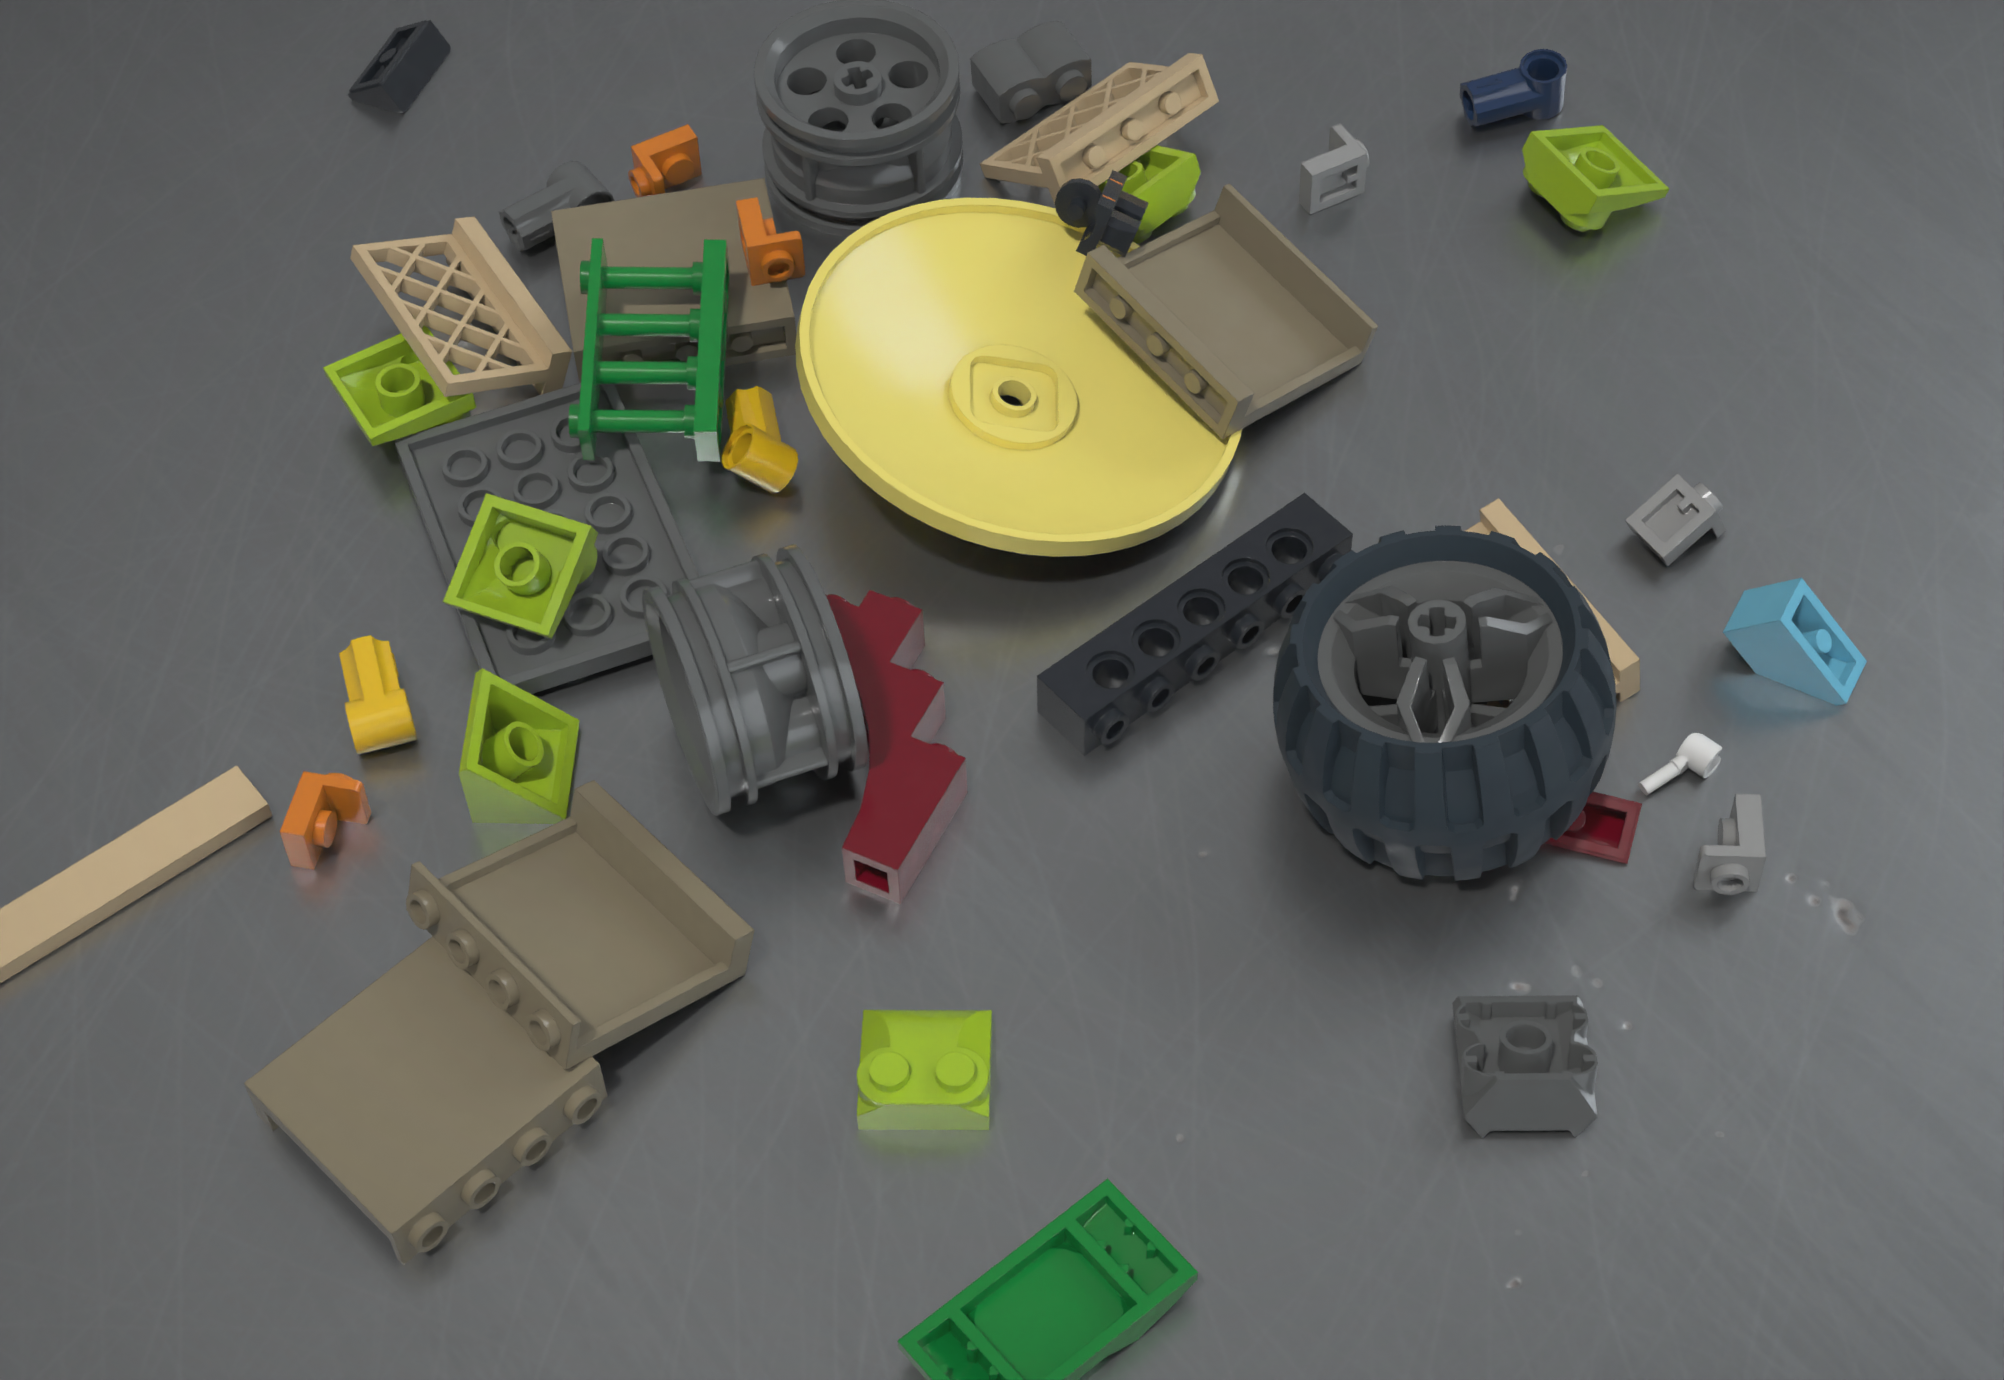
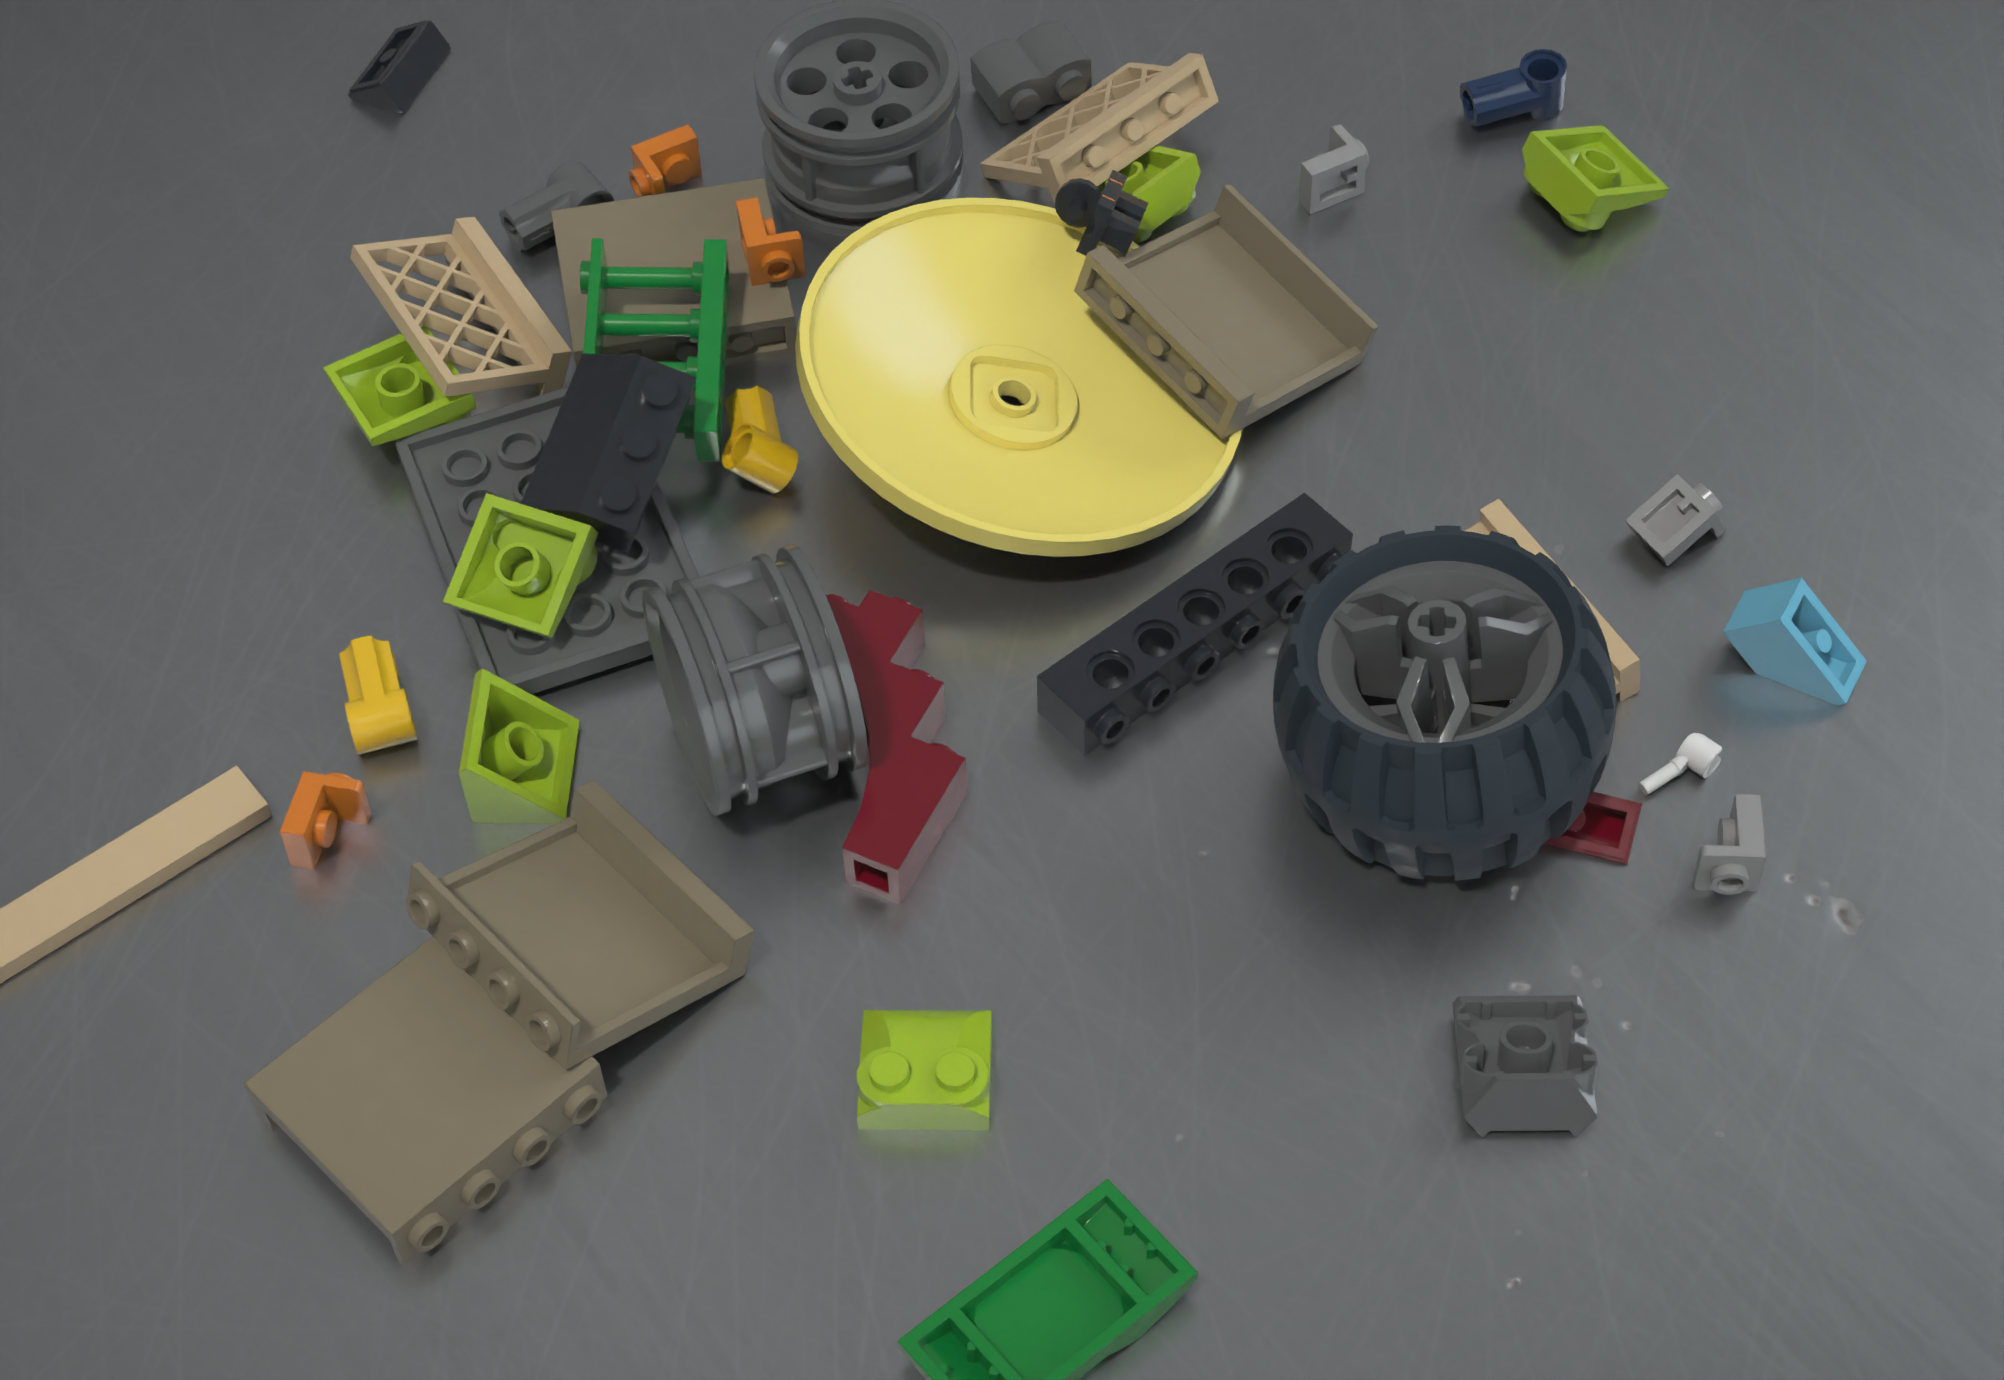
none -> black slope [521,353,697,554]

